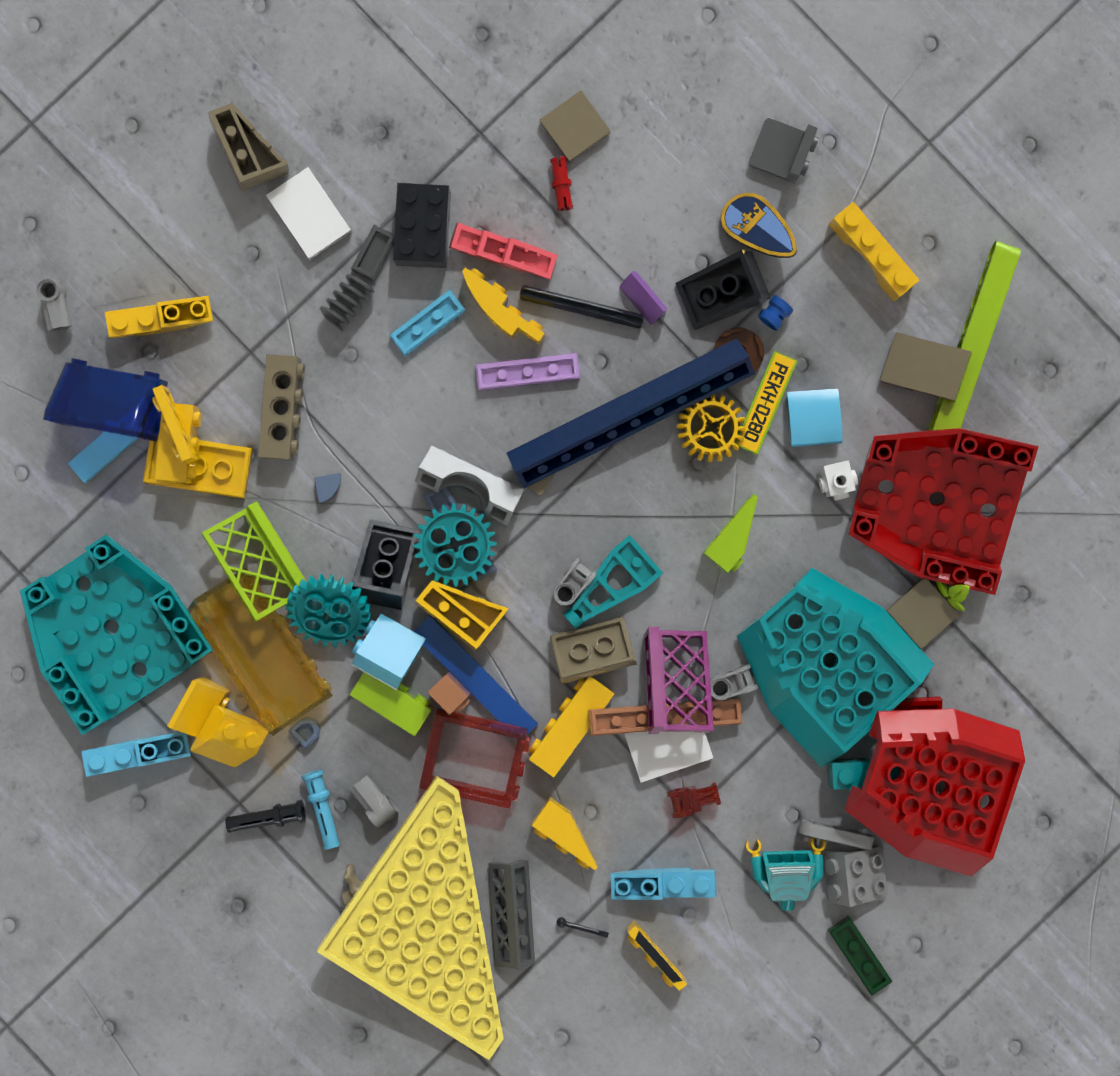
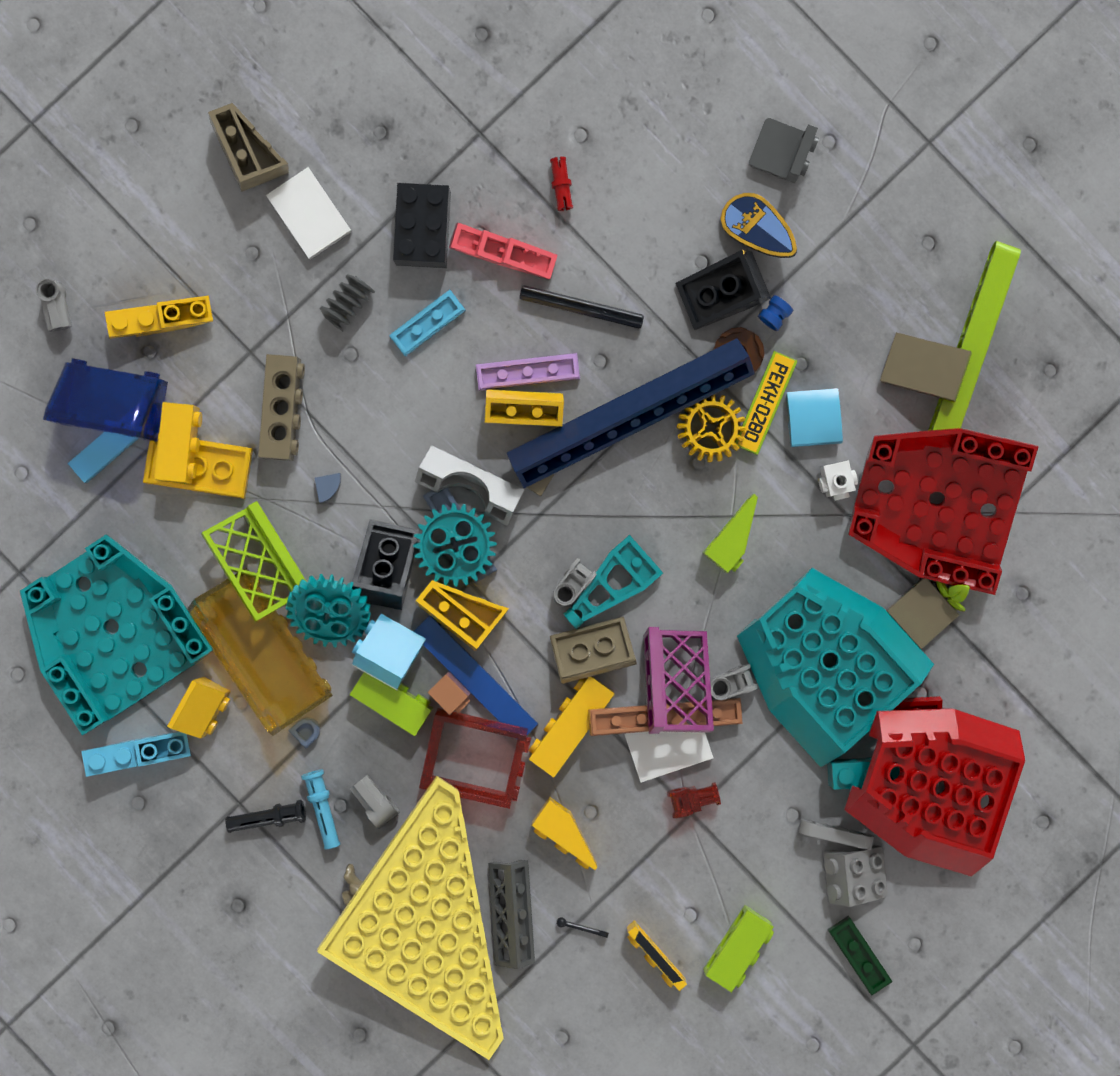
yellow plate [152,385,198,464] -> none
yellow slope [190,704,268,768] -> none
dark grey tile [351,224,394,282] -> none
yellow slope [462,268,545,345] -> none
dark tan tile [540,90,611,163] -> none
medium azure slope [611,867,717,900] -> none
medium lavender slope [620,271,667,325] -> none
teal torso [746,837,826,911] -> none
yellow arch [828,201,920,302] -> none
none -> yellow brick [485,390,564,427]
none -> lime brick [703,905,774,993]

